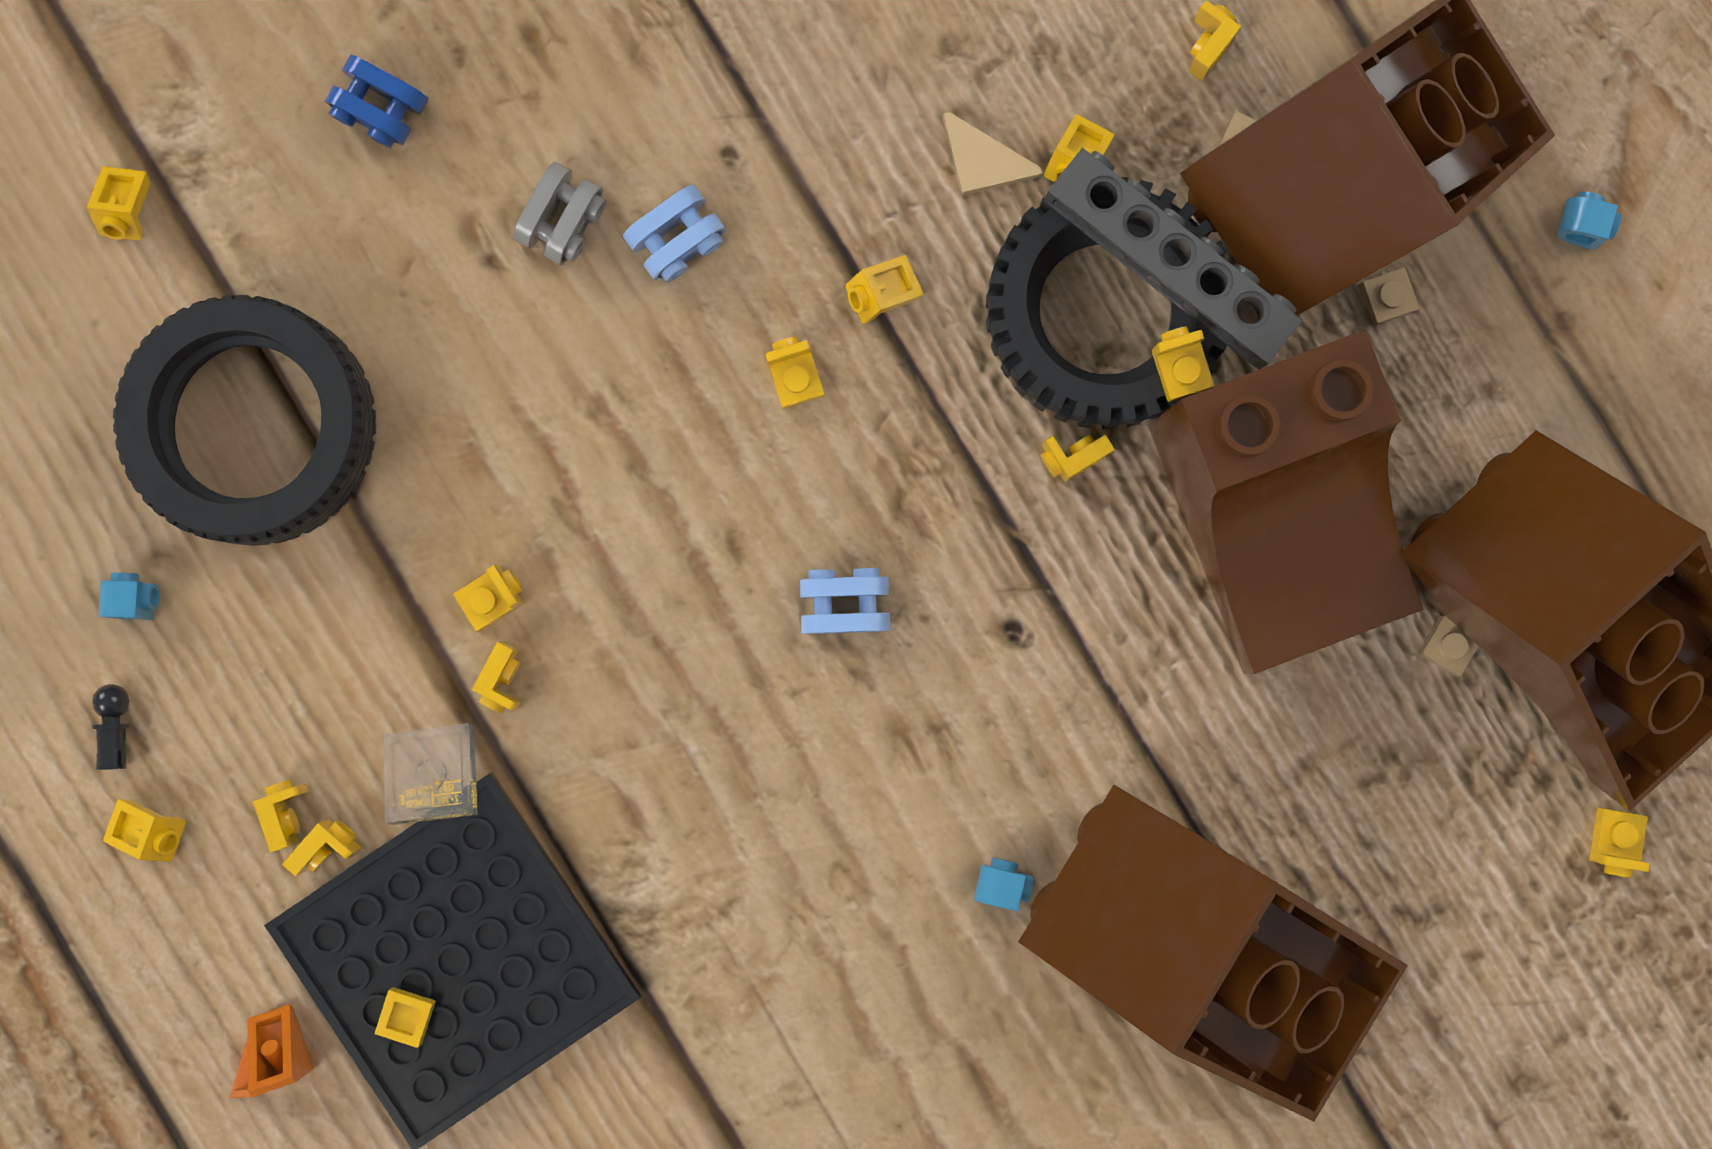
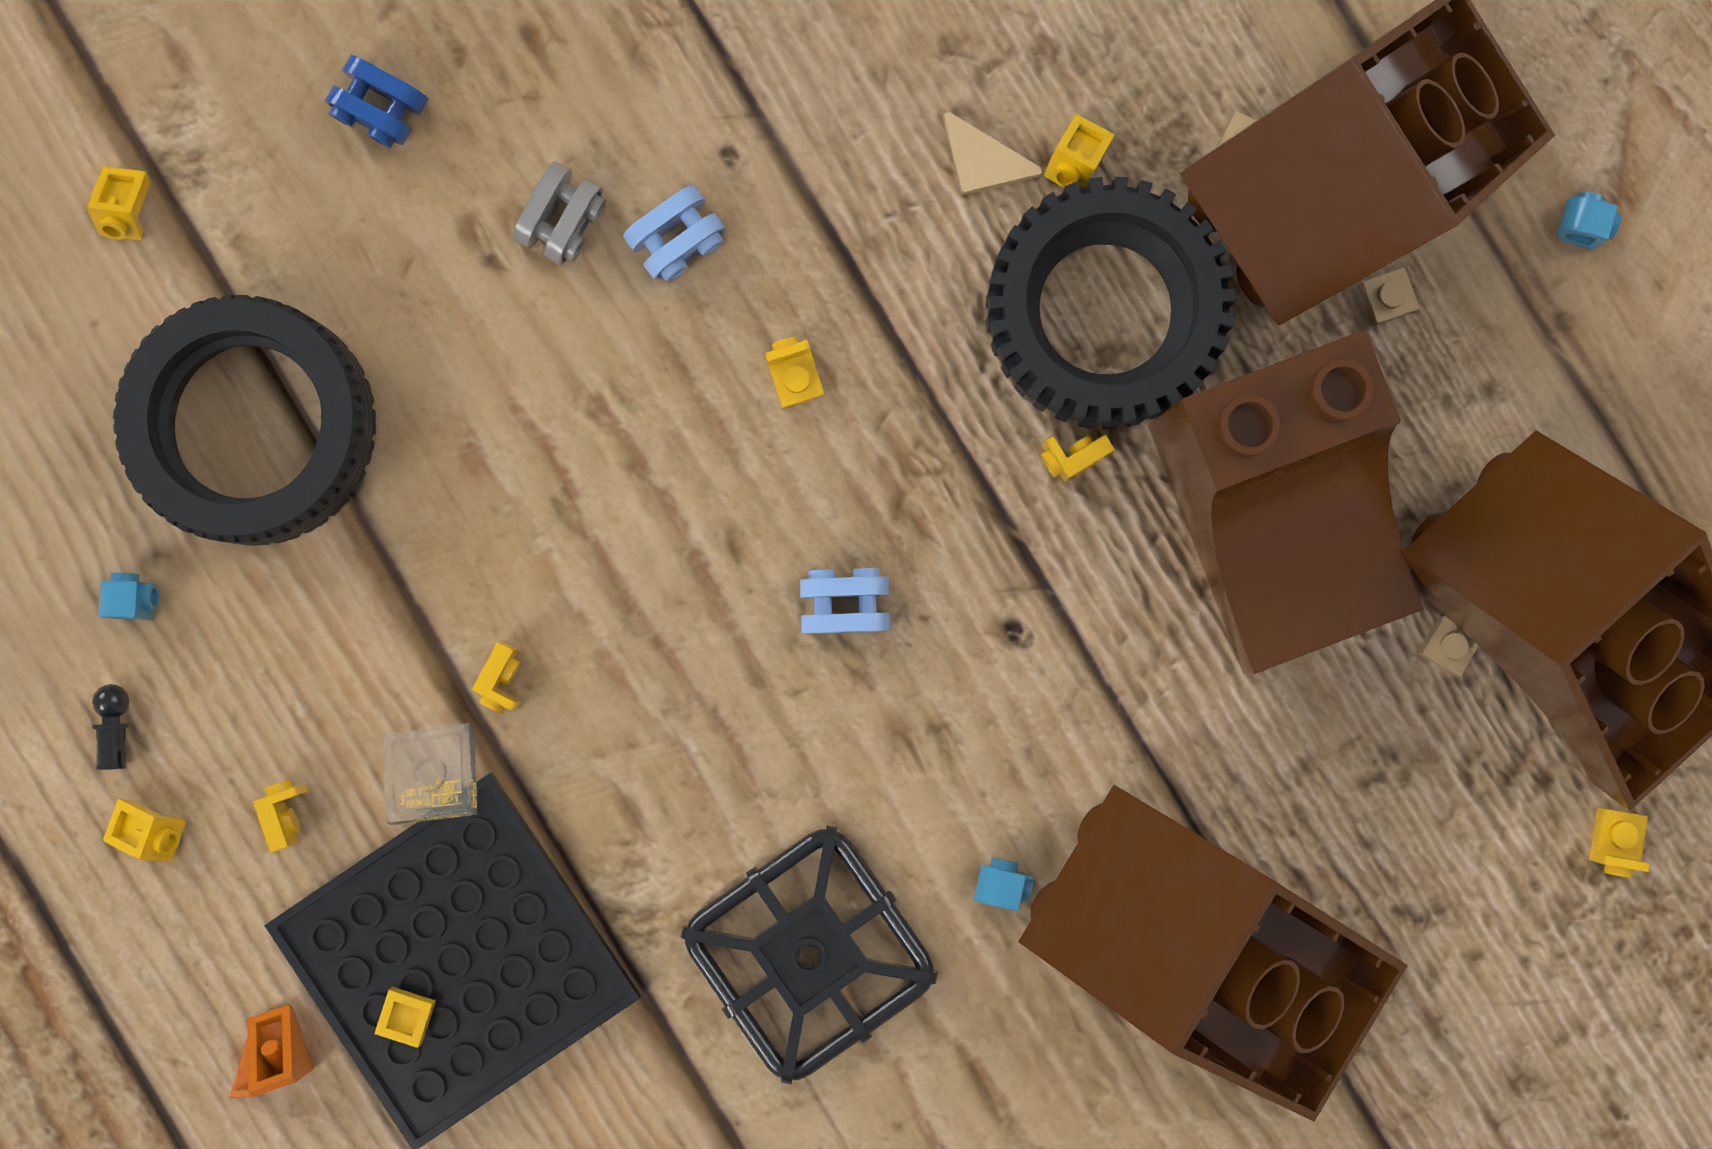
yellow bracket [282,819,362,876] -> none
yellow bracket [453,565,524,632] -> none
yellow bracket [846,255,924,324] -> none
dark grey brick [1044,147,1303,370] -> none
yellow bracket [1151,326,1214,402] -> none
yellow bracket [1188,1,1241,81] -> none
none -> black plate [680,825,938,1085]

